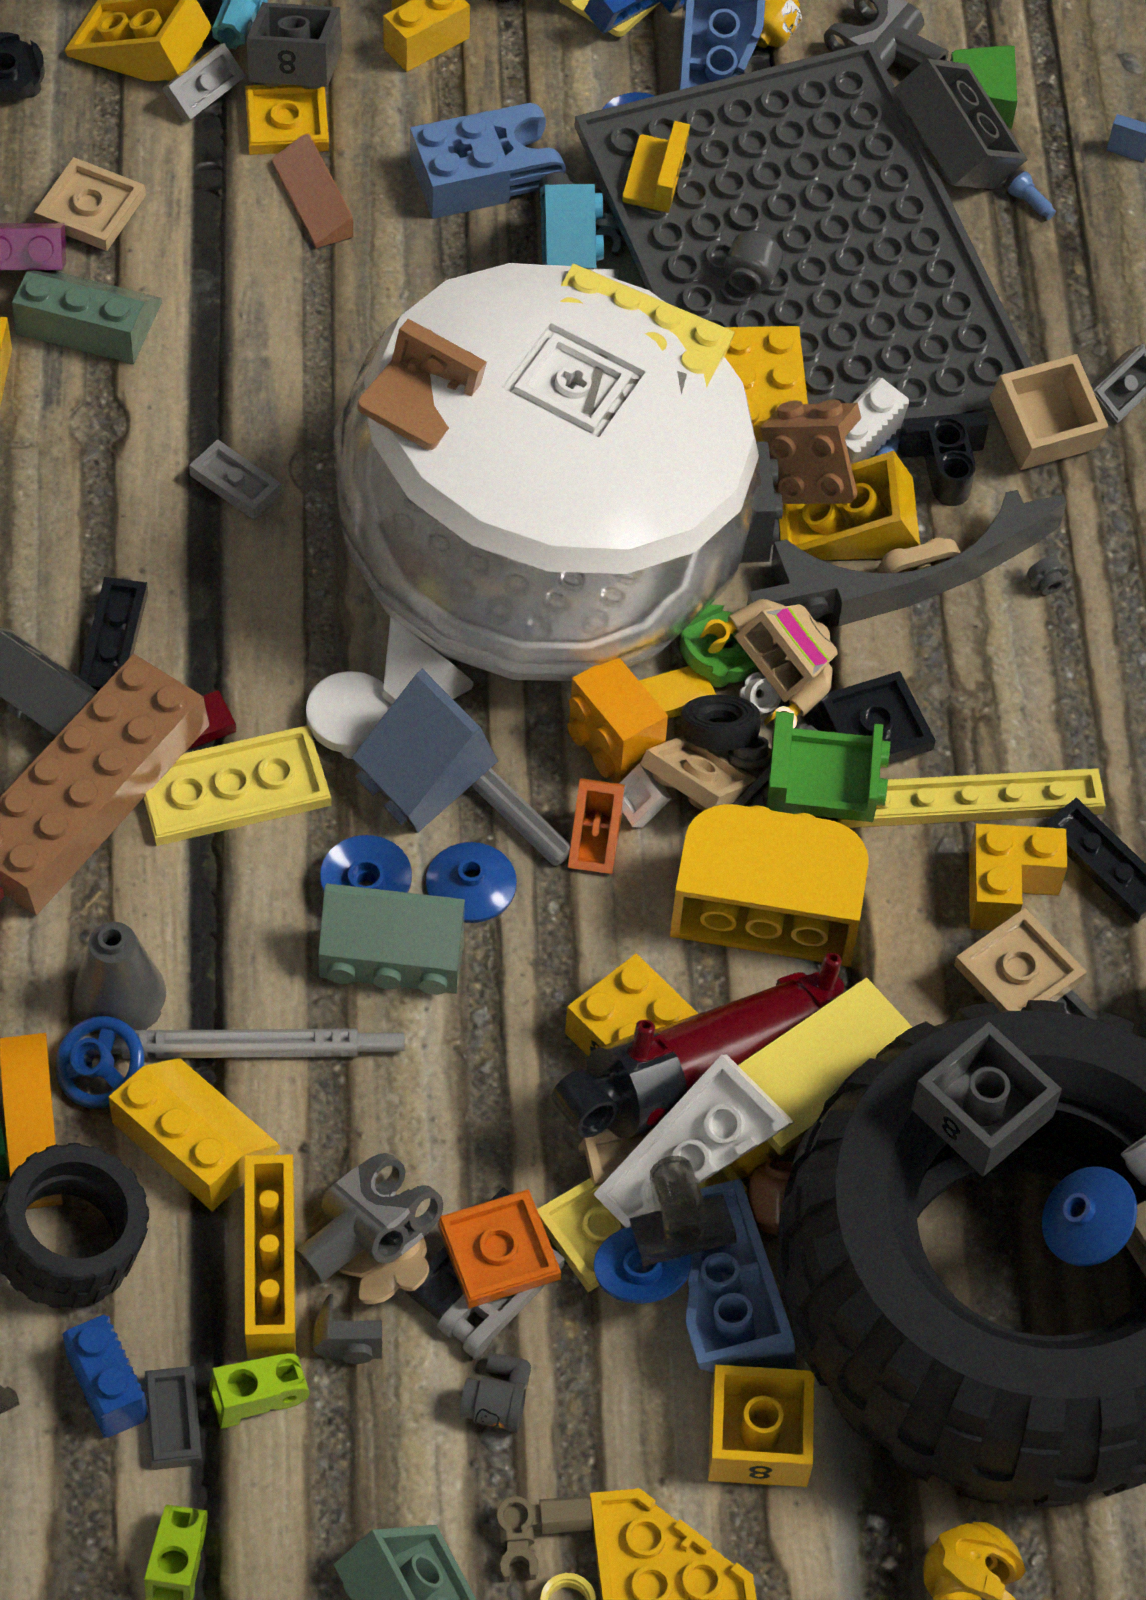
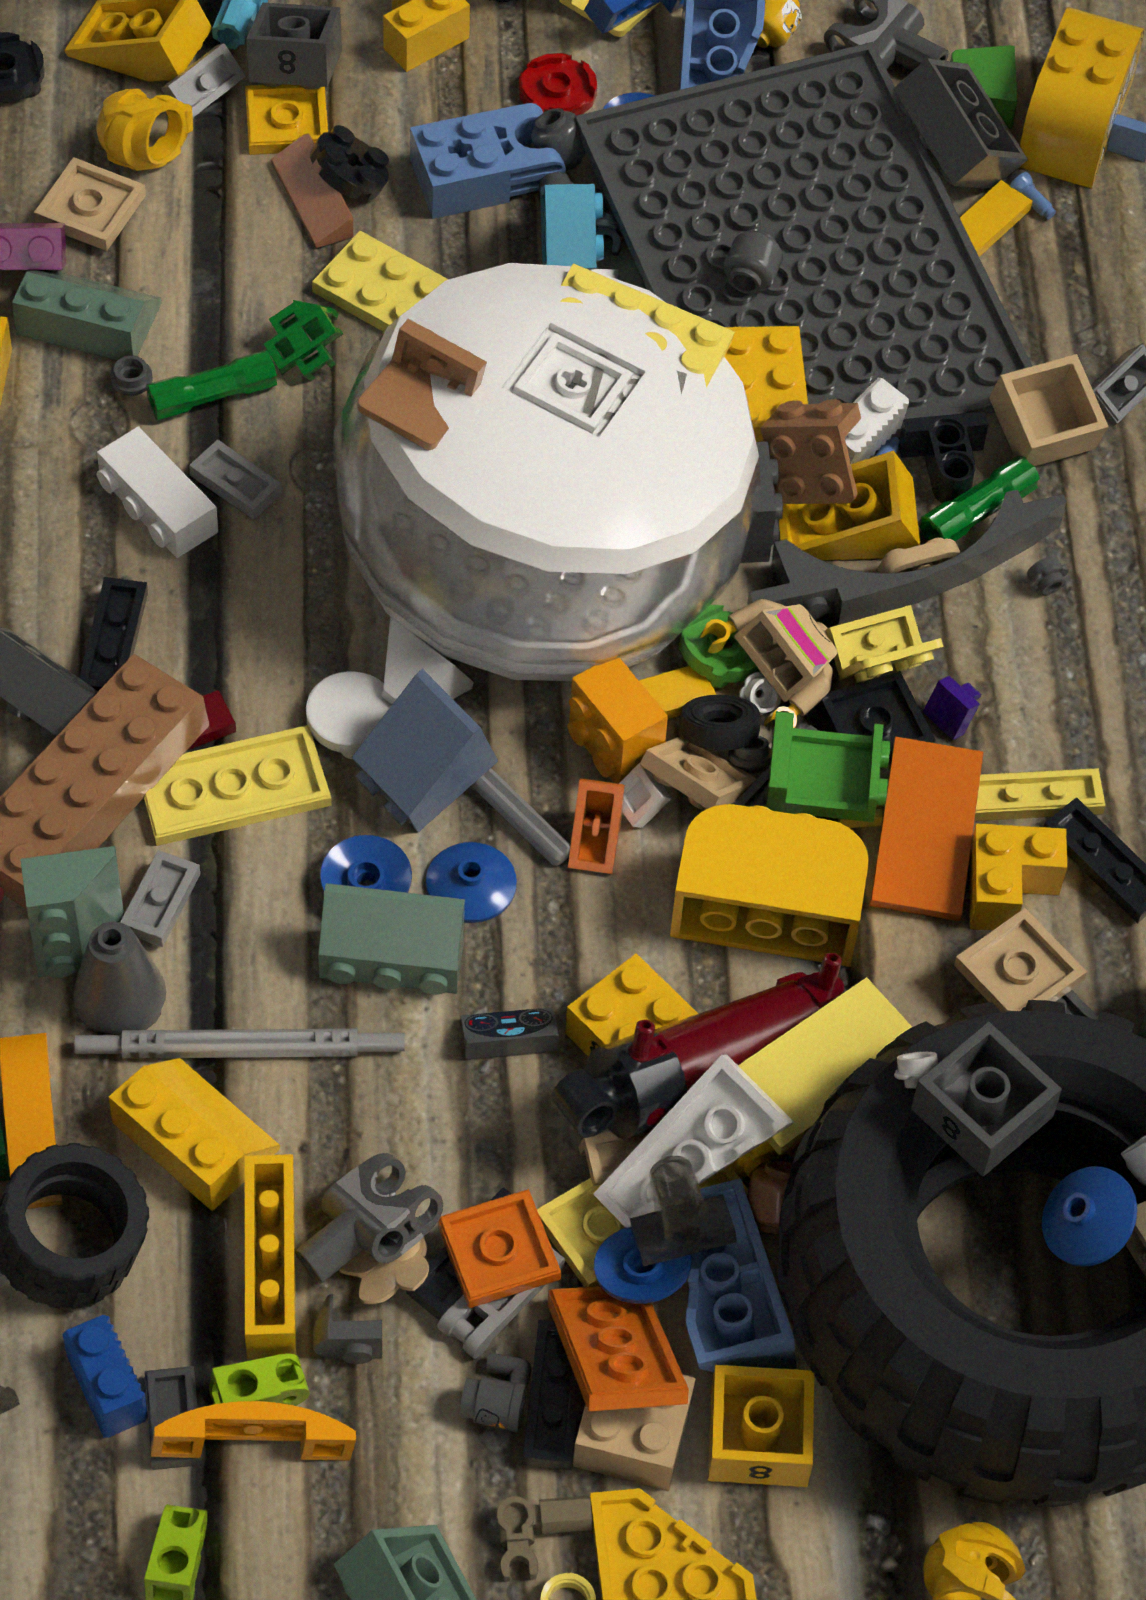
blue piece [55,1016,144,1109] -> none
yellow panel [622,121,690,213] -> none
none -> sand green slope [20,846,124,978]
none -> yellow helmet [96,89,193,171]
none -> white brick [97,426,218,558]
none -> dark grey plate [110,355,153,396]
none -> light grey plate [120,850,201,947]
none -> green axle [146,350,277,420]
none -> light orange slope [150,1401,356,1461]
none -> green piece [264,300,343,382]
none -> black plate [310,125,389,199]
none -> light yellow plate [312,231,448,333]
none -> slope [460,1007,559,1060]
none -> red tile [519,53,597,116]
none -> black plate [522,1320,580,1470]
none -> dark grey head [531,108,586,171]
none -> orange tile [548,1286,689,1412]
none -> tan piece [573,1375,696,1491]
none -> light yellow bracket [826,605,944,684]
none -> orange tile [870,736,984,921]
none -> white plate [894,1052,938,1088]
none -> green axle [919,456,1040,541]
none -> dark purple tile [923,676,982,740]
none -> yellow tile [960,180,1033,257]
none -> yellow brick [1020,7,1145,189]

